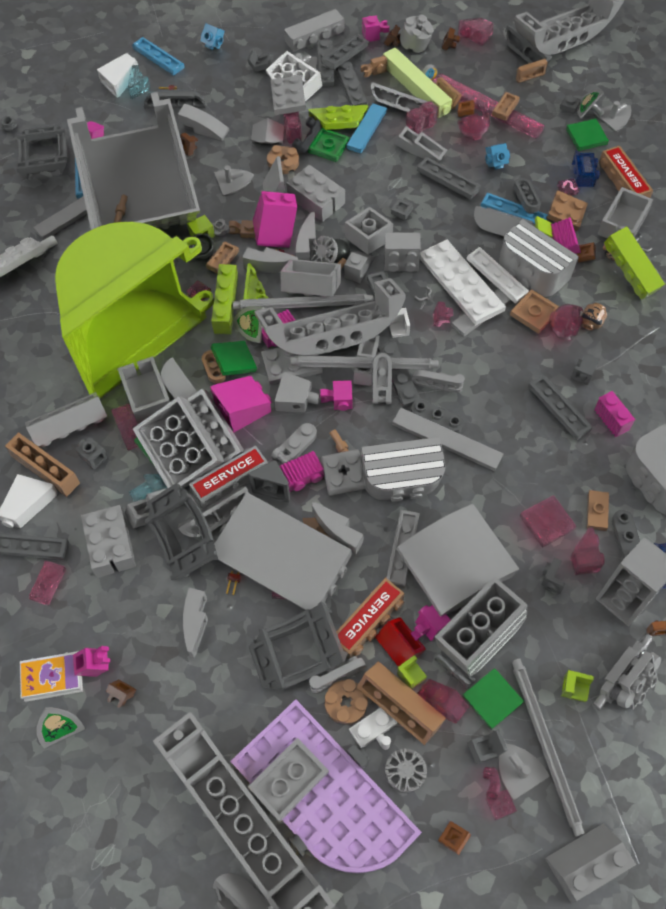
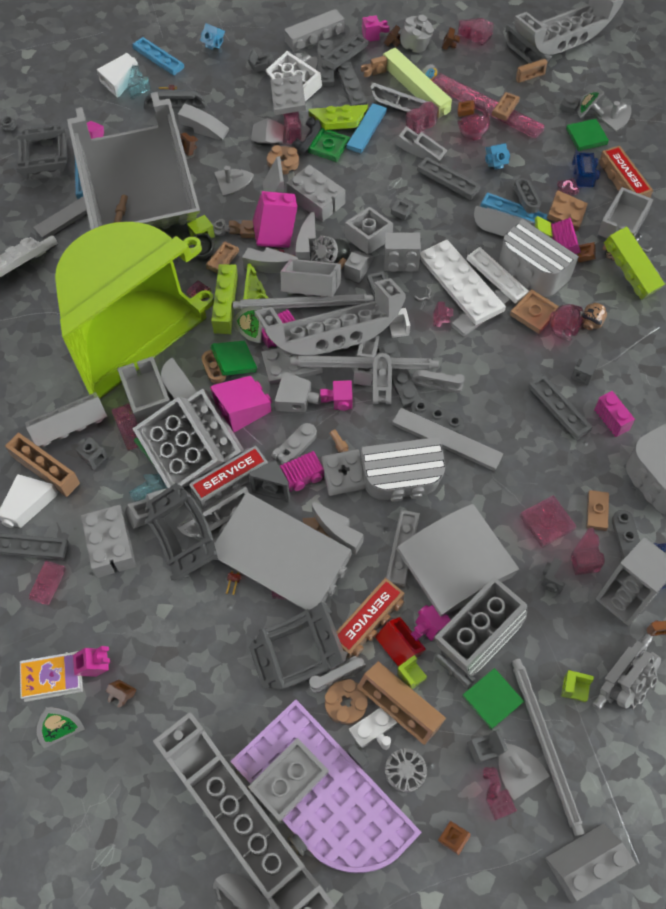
light grey slope [183,588,208,659] -> none
clear pink slope [417,679,469,724] -> none
medium nougat plate [436,77,462,109] -> none

